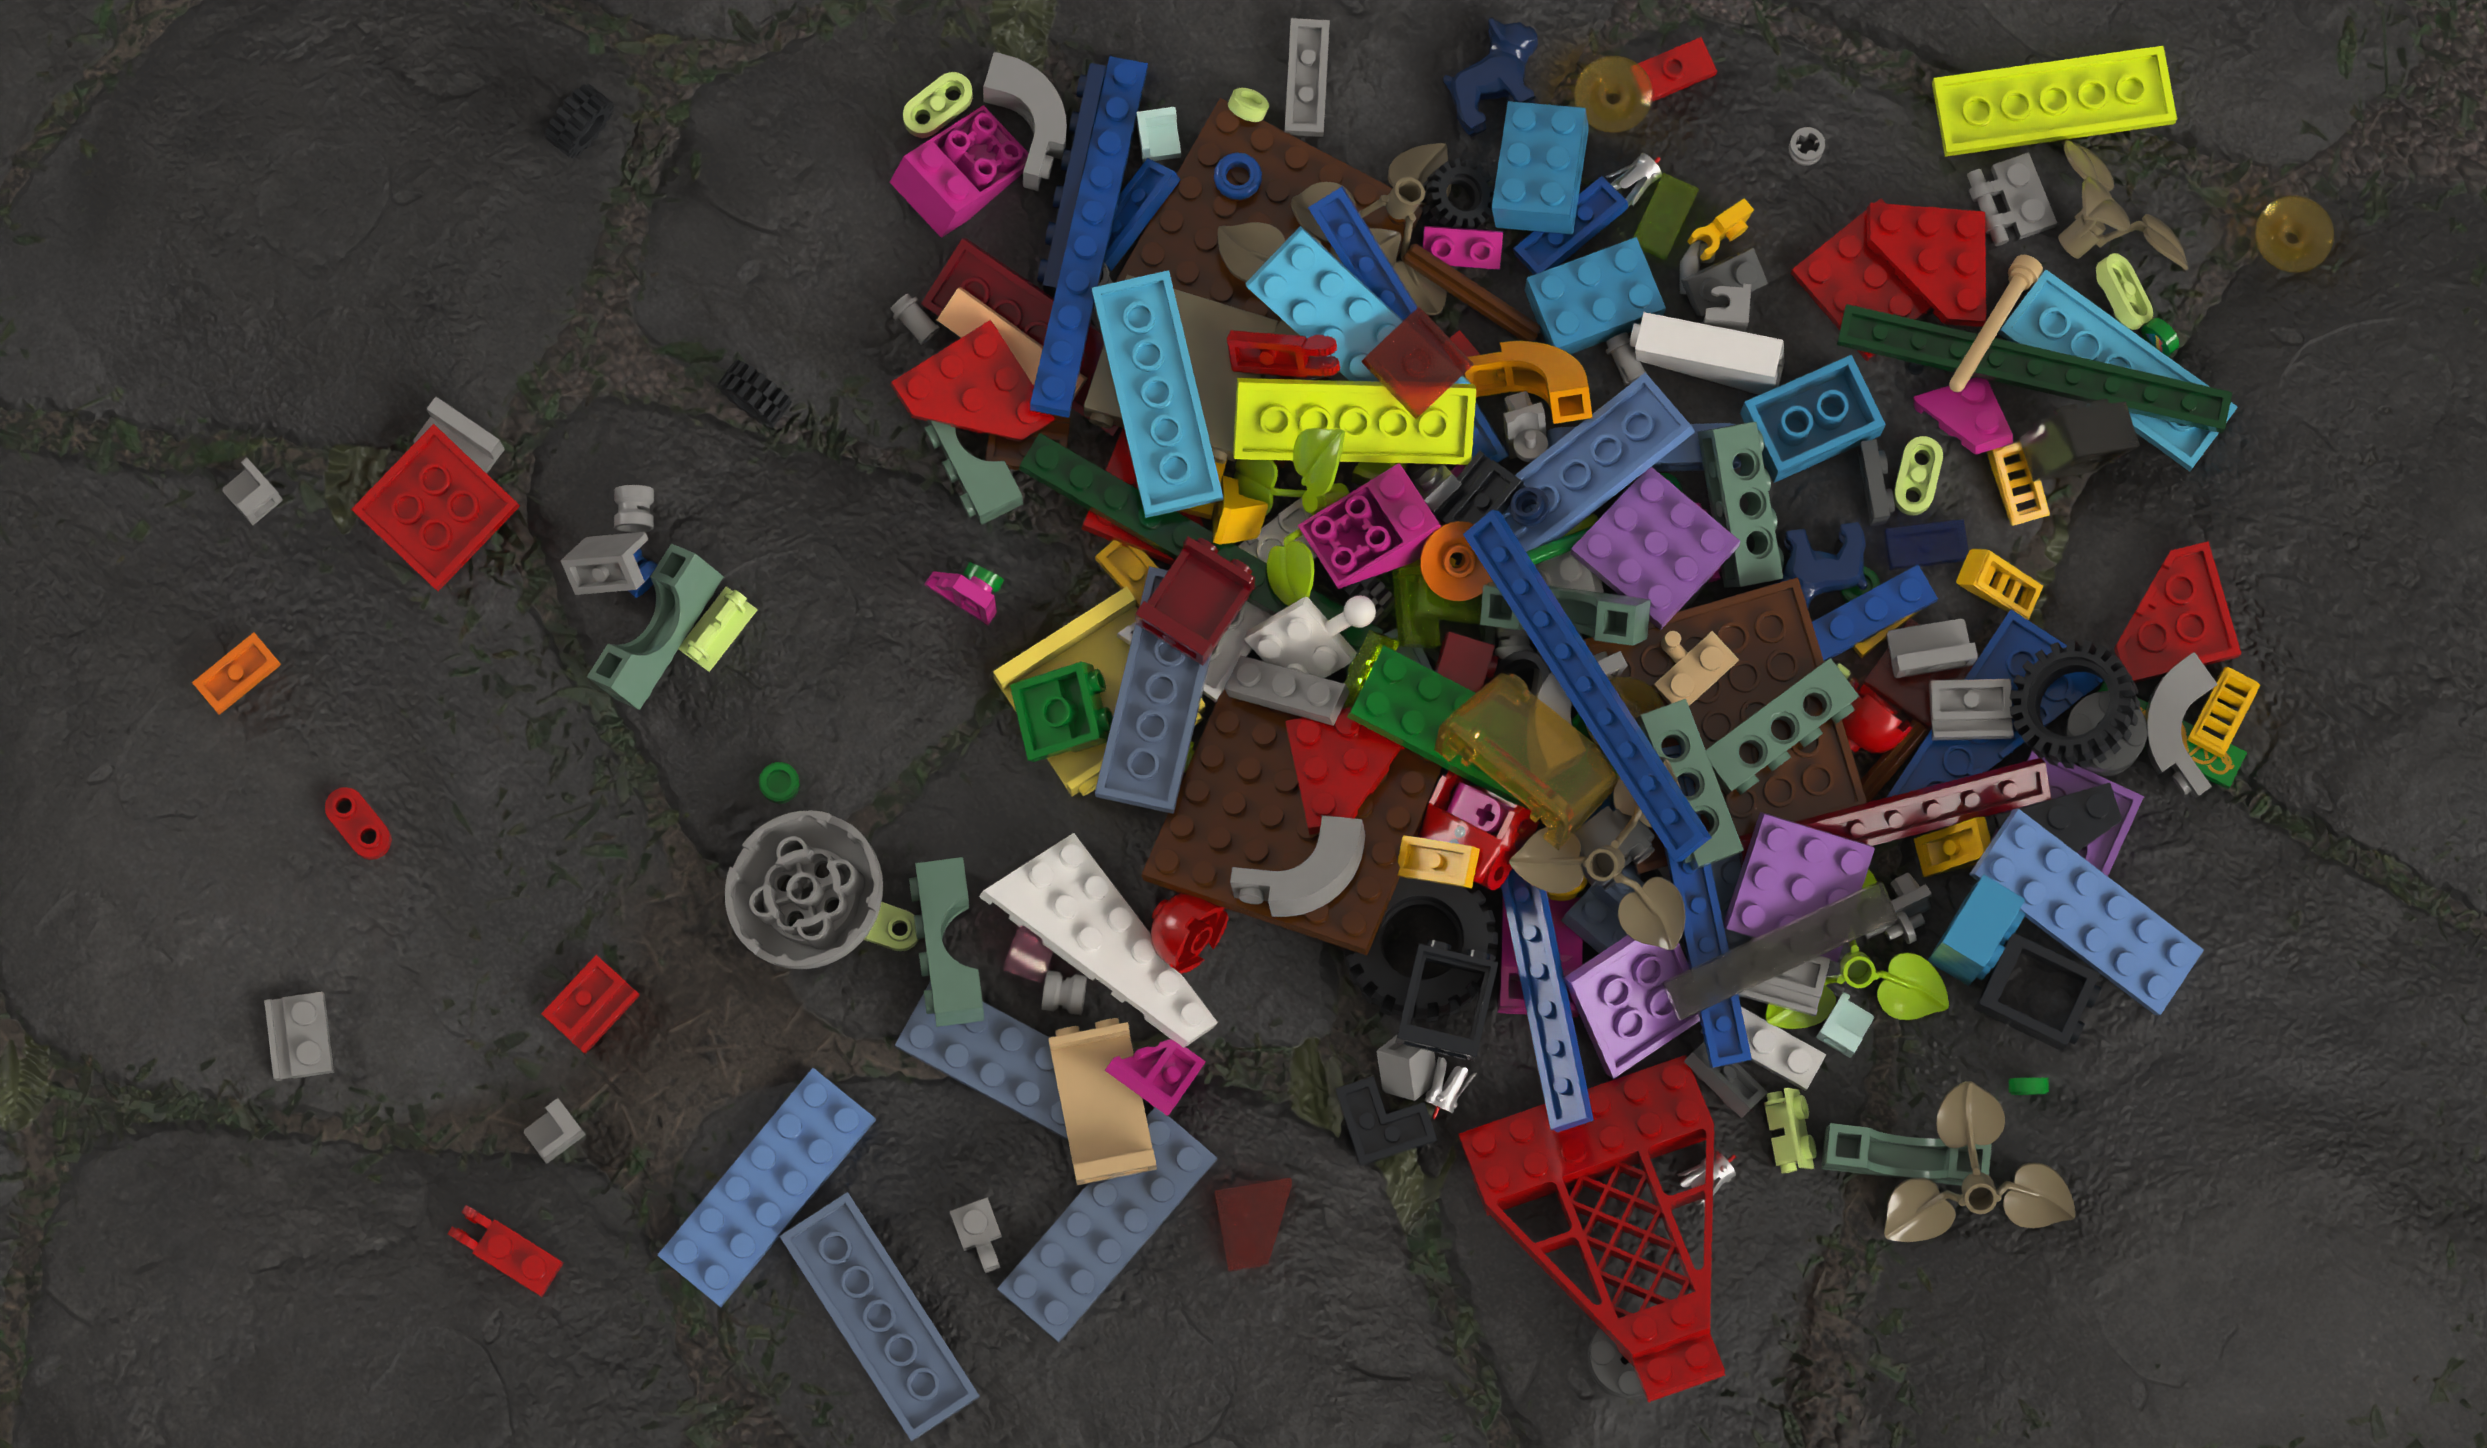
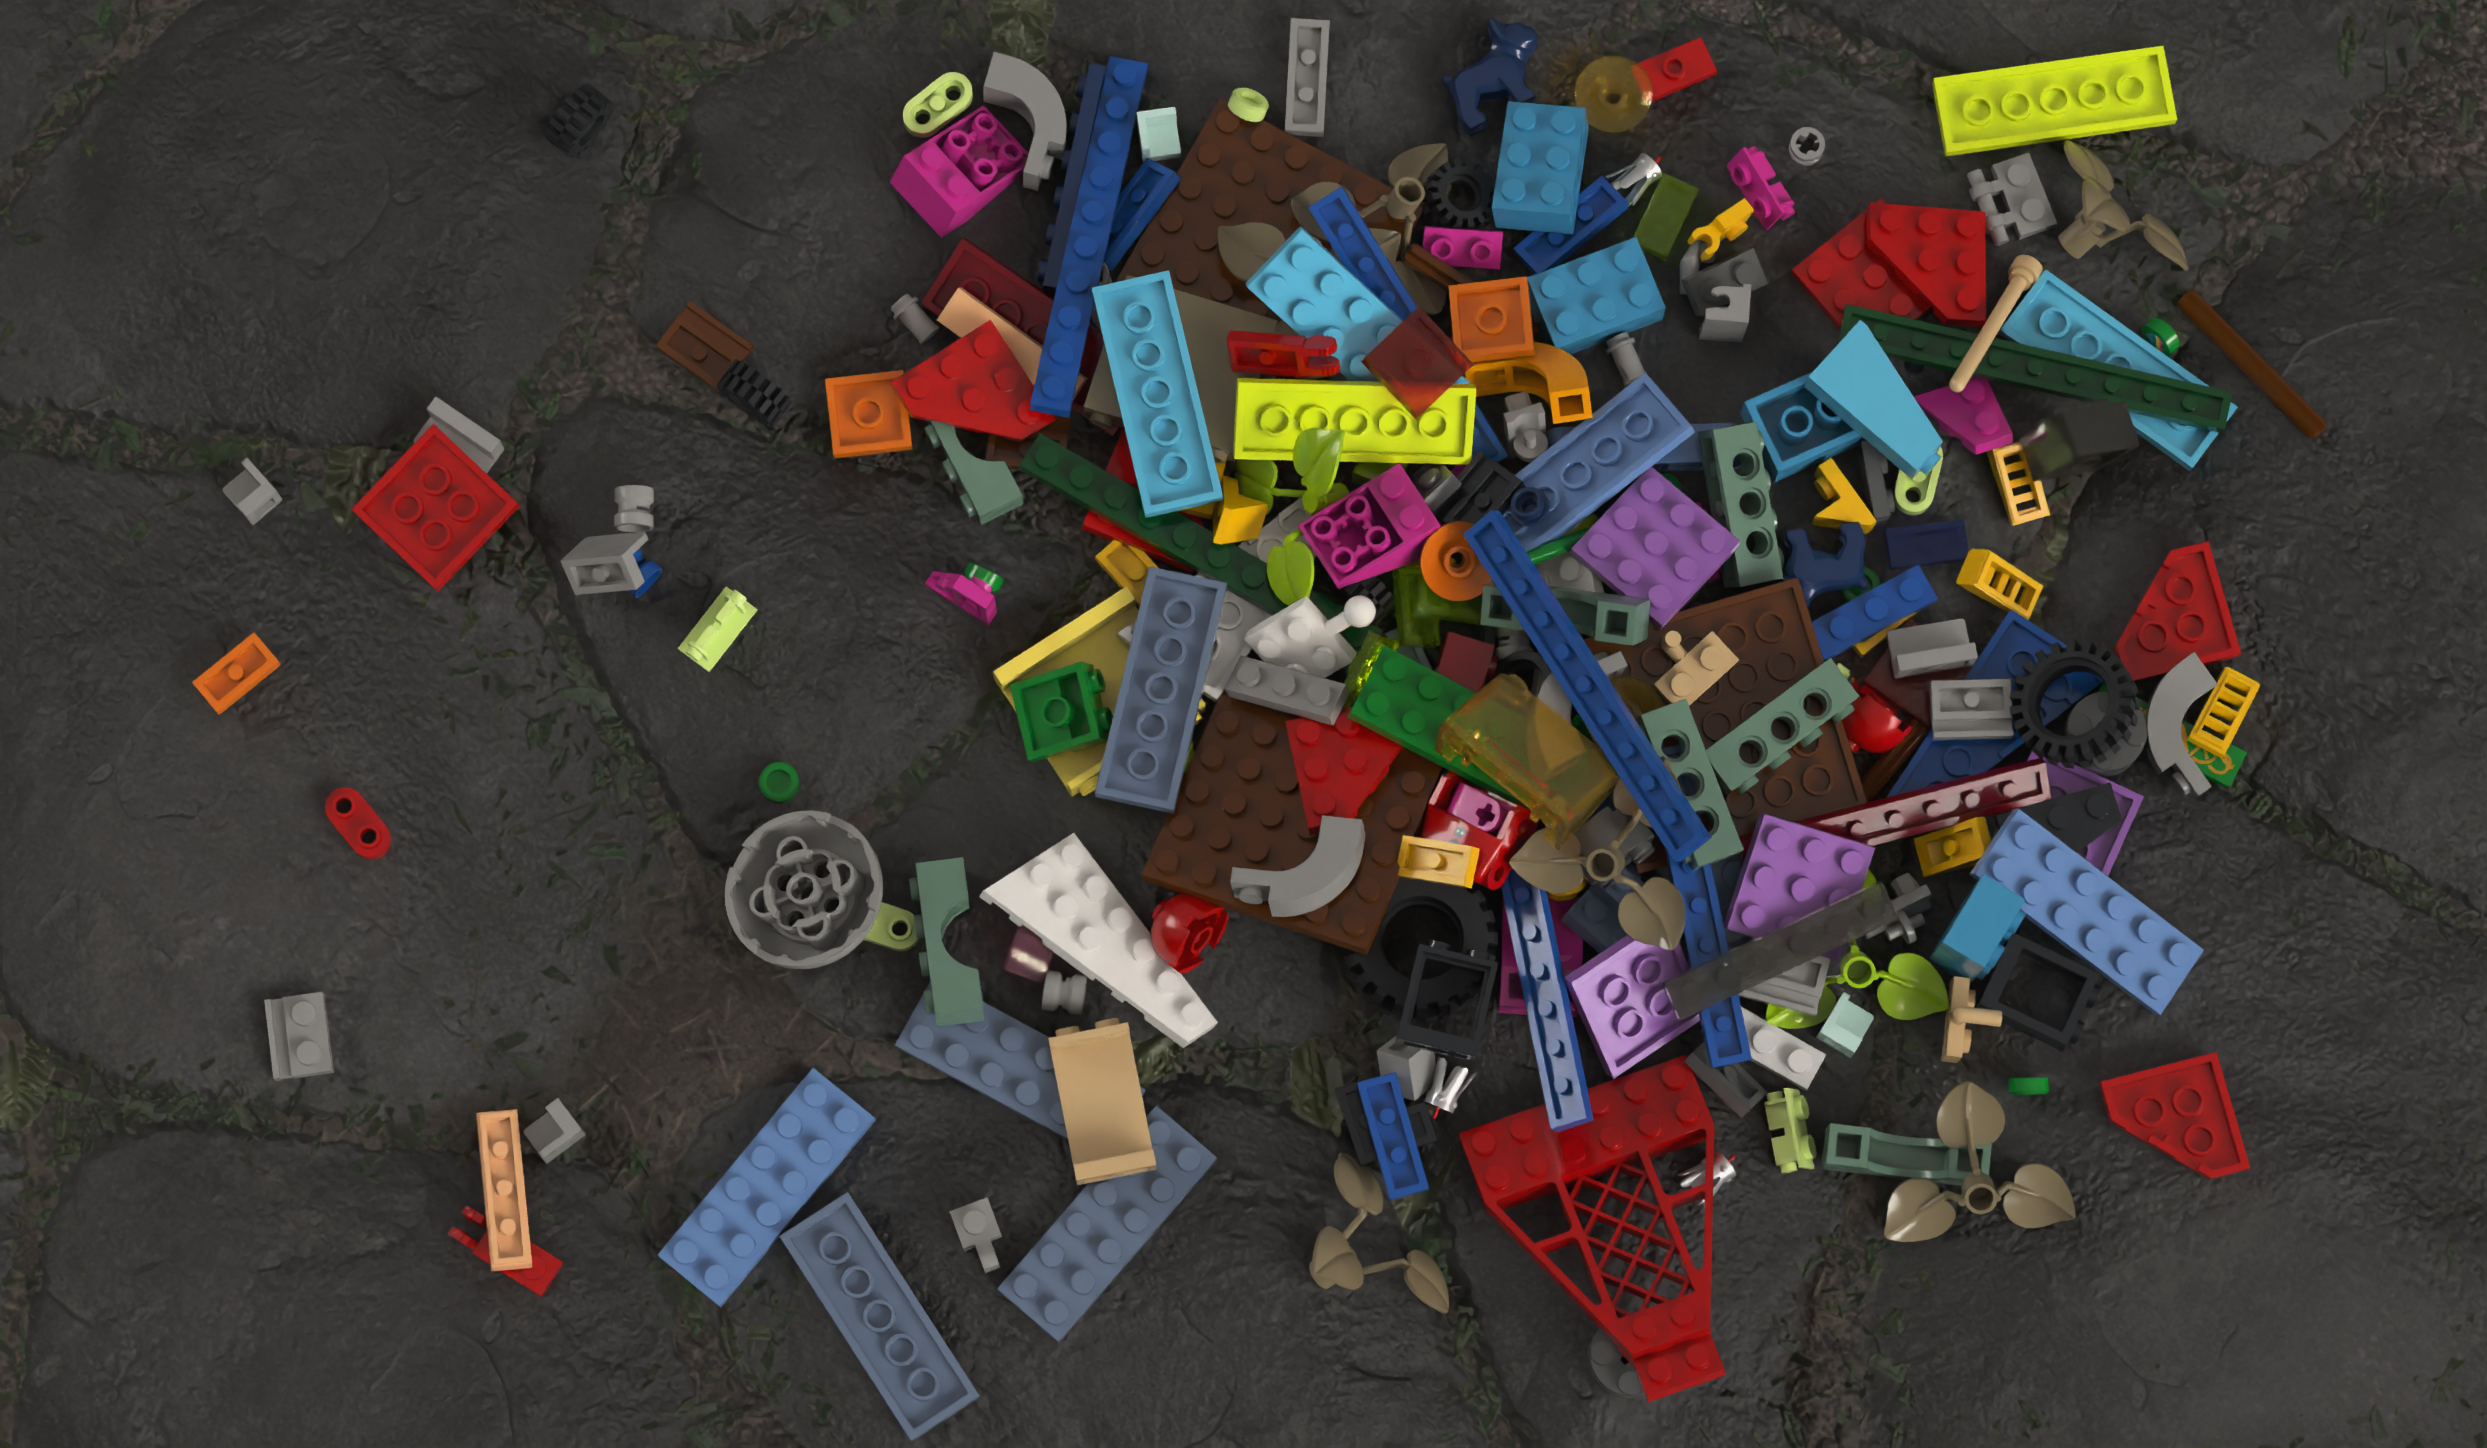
red plate [541,955,640,1054] -> none
sand green arch [587,544,724,710] -> none
dark pink wing [1105,1039,1206,1116] -> none
dark red panel [1135,536,1255,666] -> none
blue piece [1214,152,1262,200] -> none
clear red wing [1214,1178,1292,1272] -> none
white slope [1630,312,1785,395] -> none
yellowish green plate [2096,253,2153,330] -> none
clear yellow dish [2255,196,2334,272] -> none
none -> light nougat tile [476,1109,532,1272]
none -> reddish brown plate [655,301,754,394]
none -> orange plate [825,370,913,459]
none -> dark tan plant [1309,1152,1449,1314]
none -> blue plate [1356,1072,1429,1201]
none -> orange plate [1448,276,1535,364]
none -> dark pink hinge [1726,146,1795,231]
none -> medium azure slope [1804,320,1943,479]
none -> yellow slope [1812,458,1877,534]
none -> tan plate [1941,976,2002,1063]
none -> red plate [2098,1052,2251,1180]
none -> reddish brown axle [2177,289,2327,439]

